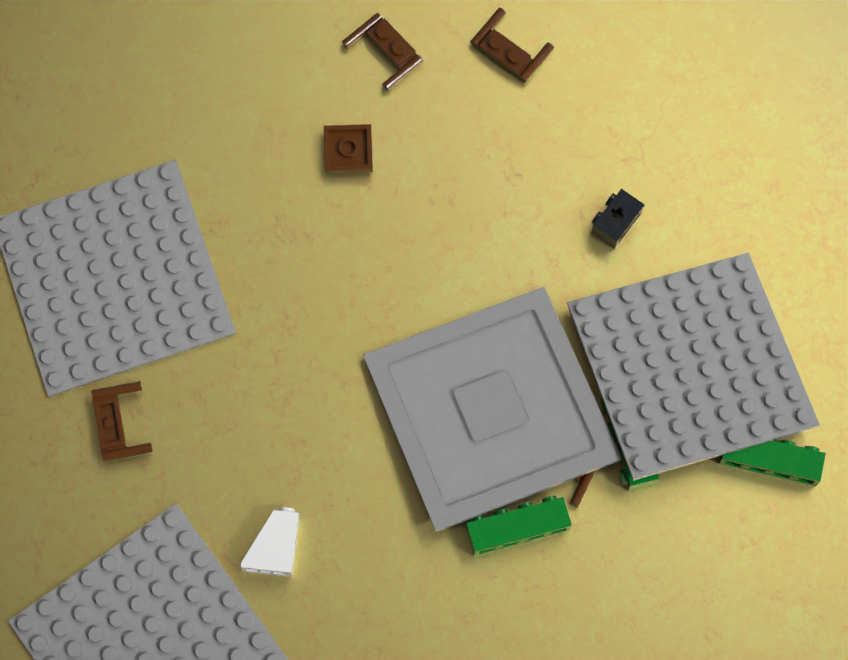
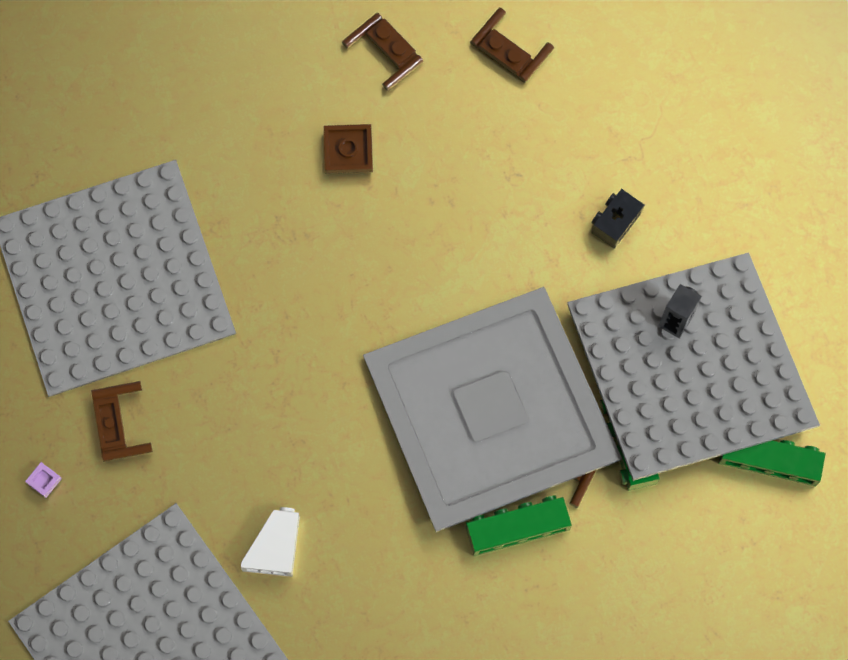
none -> lavender plate [25,462,62,498]
none -> black brick [658,284,702,339]

